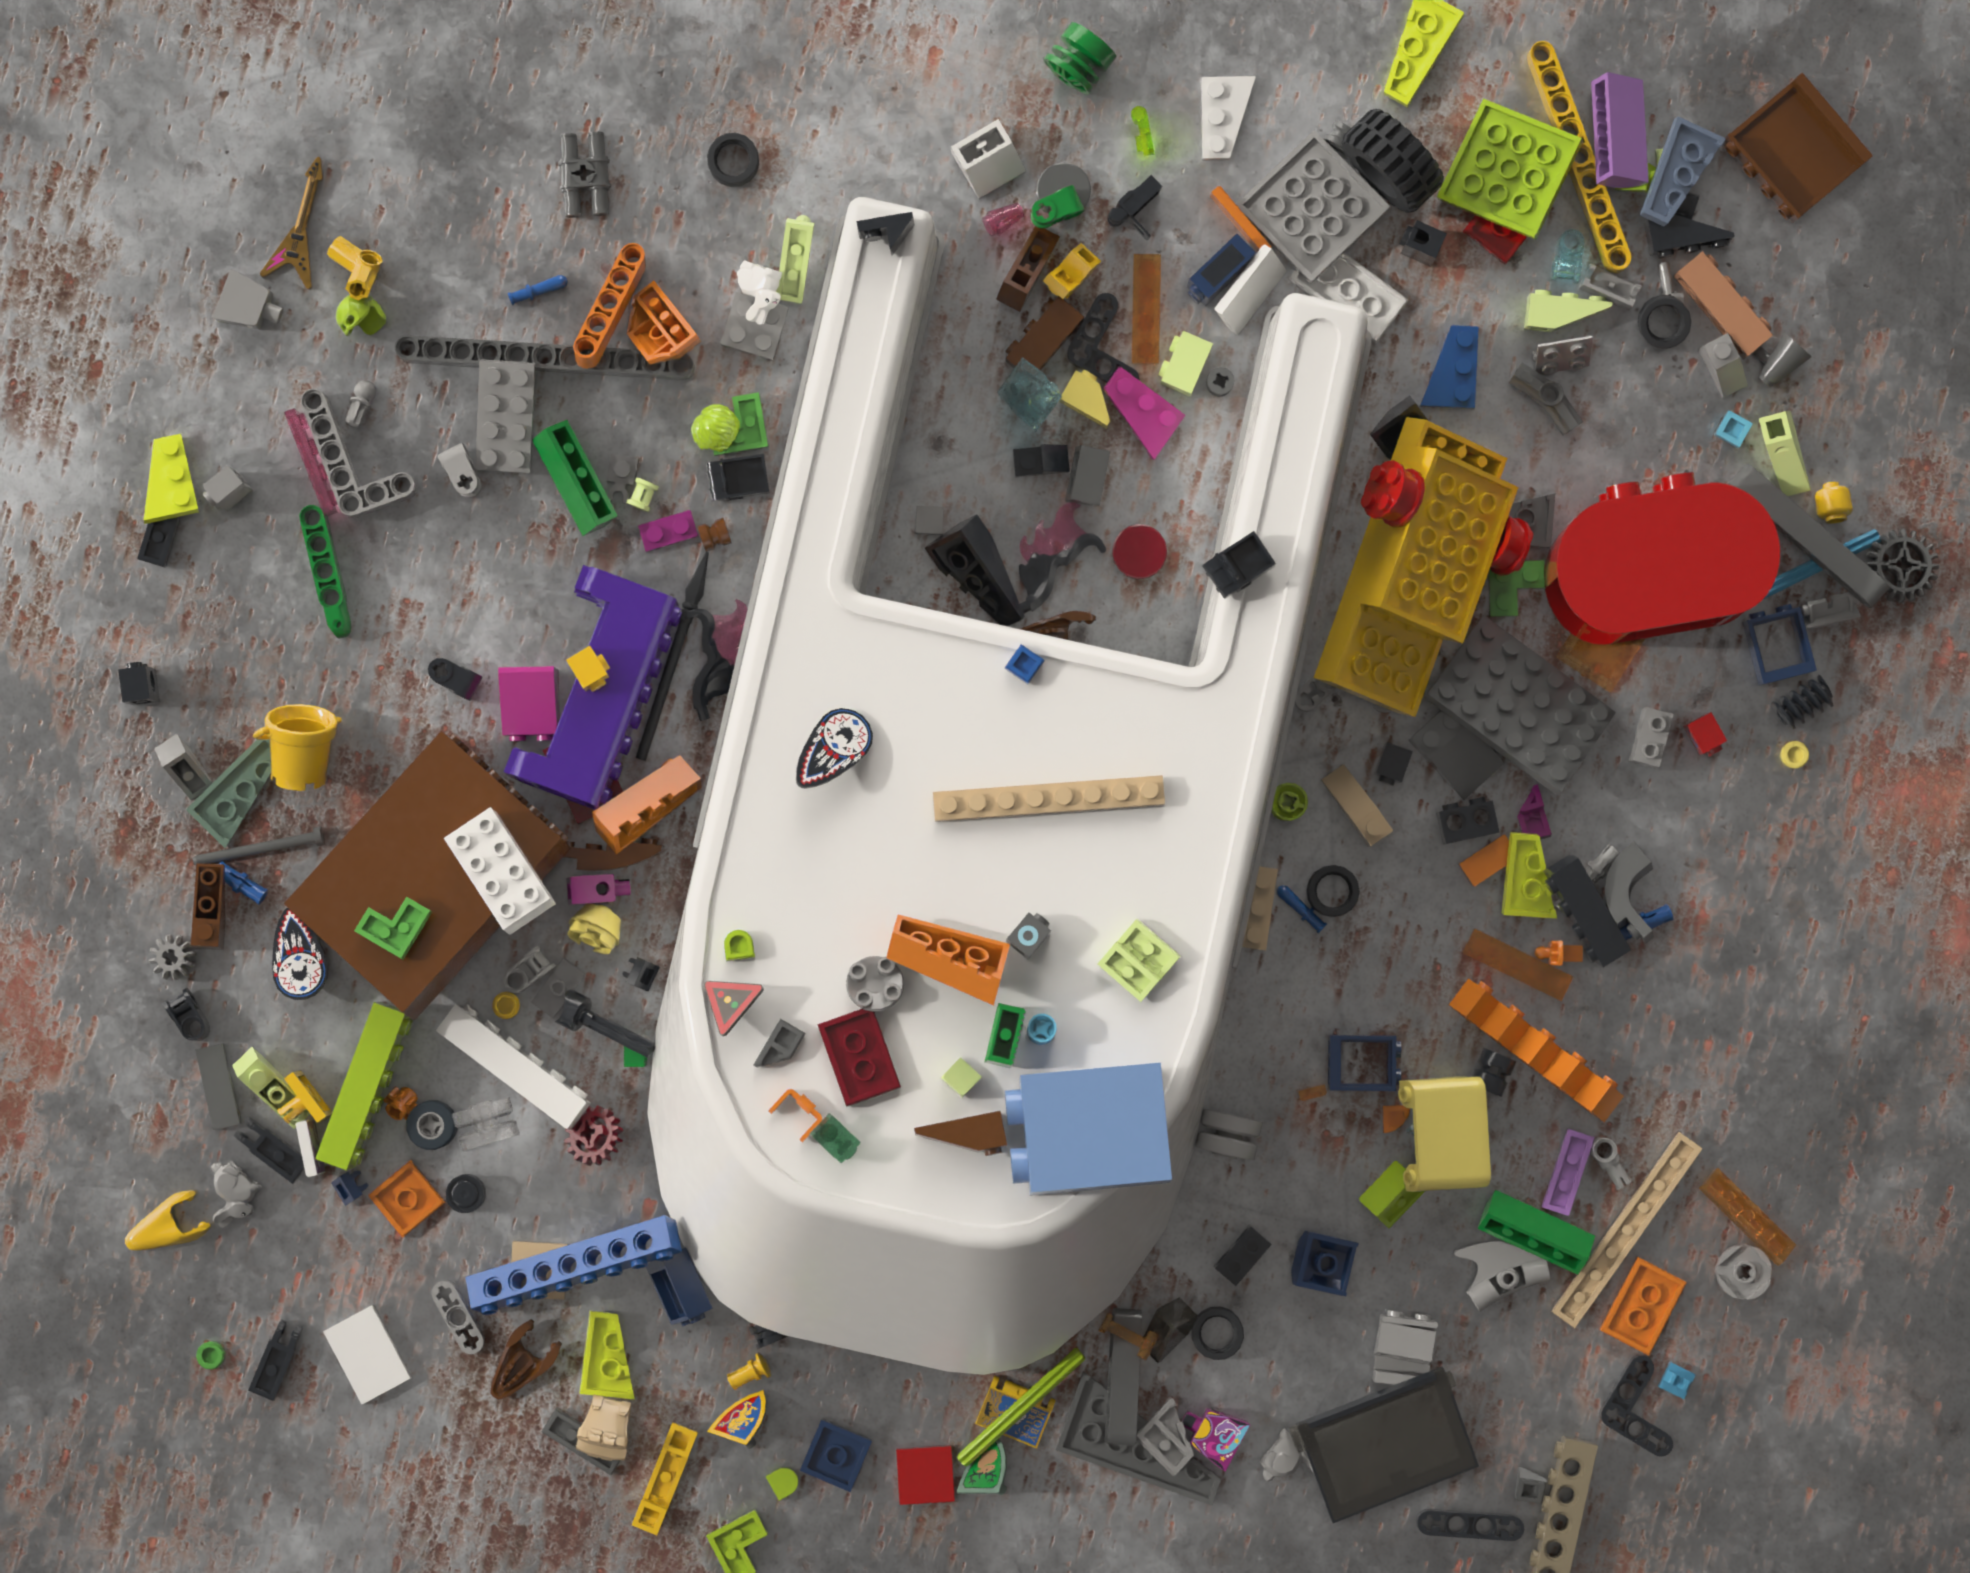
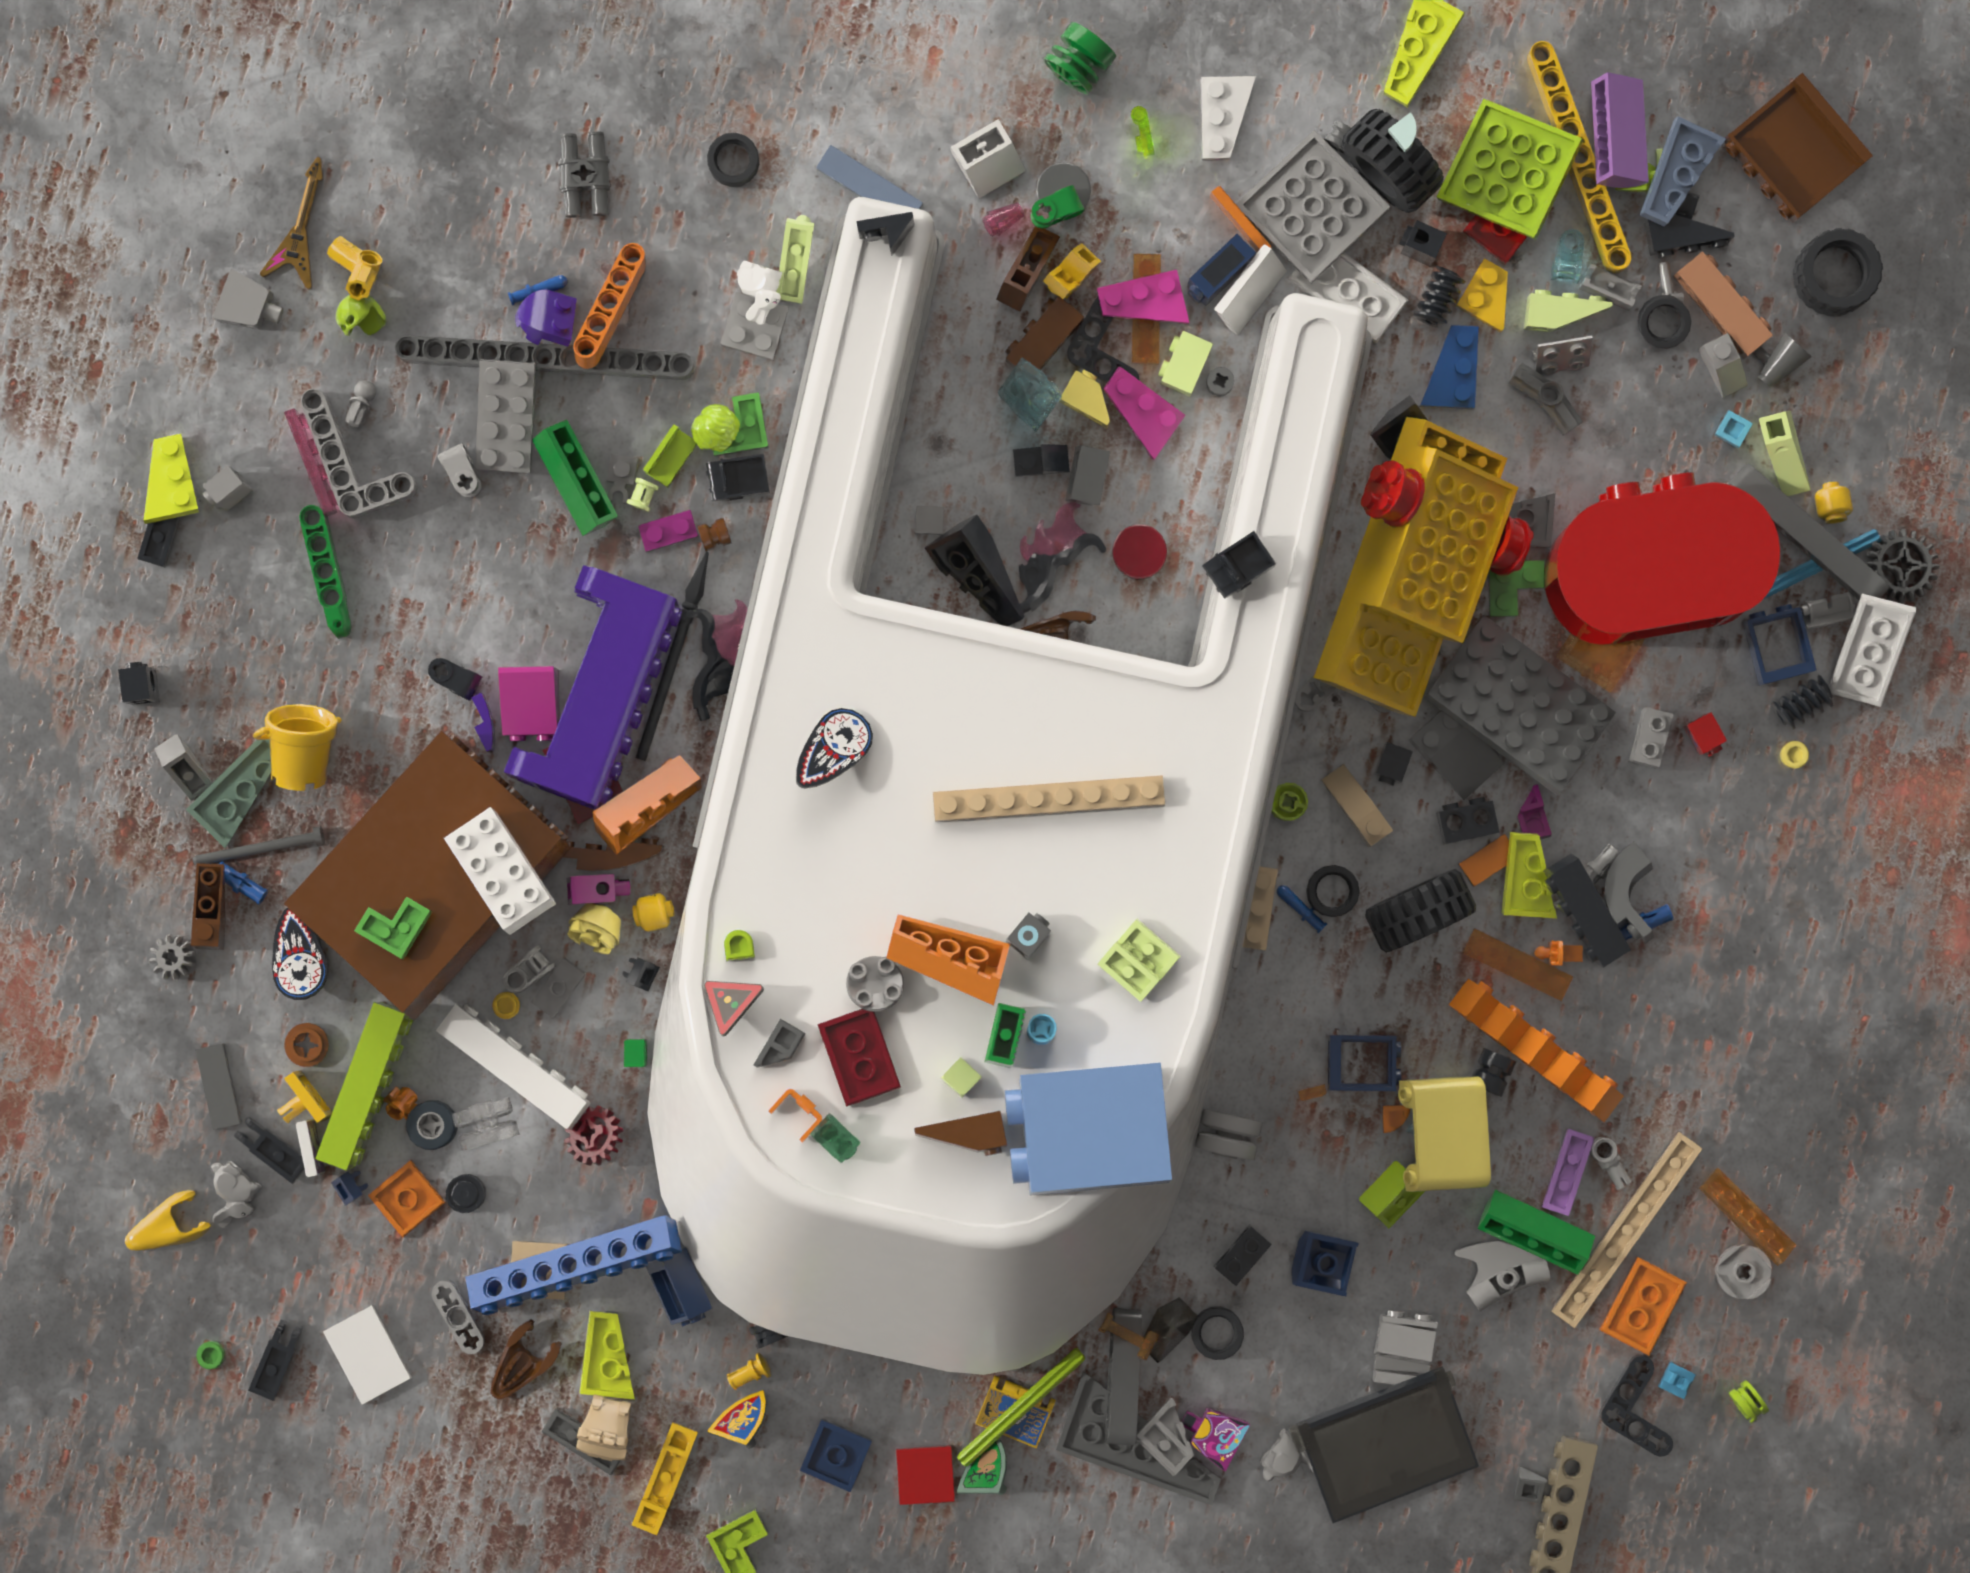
black piece [163,987,210,1041] -> none
yellowish green slope [232,1047,310,1129] -> none
black piece [555,989,655,1058] -> none
yellow brick [566,646,610,692] -> none
orange wedge [627,280,701,365] -> none
lime tile [766,1467,799,1501] -> none
blue tile [1004,644,1045,685] -> none
black piece [1107,175,1163,241] -> none
black beam [1416,1509,1525,1541] -> none
none -> dark orange gear [284,1023,329,1067]
none -> dark purple slope [472,693,495,753]
none -> dark purple slope [515,290,577,347]
none -> yellow head [632,893,675,932]
none -> lime panel [643,424,697,488]
none -> sand blue tile [816,145,923,209]
none -> dark pink wing [1097,270,1189,324]
none -> black tyre [1365,869,1476,953]
none -> light aqua tile [1388,112,1416,153]
none -> black piece [1413,266,1466,328]
none -> yellow wing [1456,258,1508,333]
none -> lime wheel [1728,1380,1769,1424]
none -> black tyre [1793,228,1883,316]
none -> white tile [1829,594,1916,707]

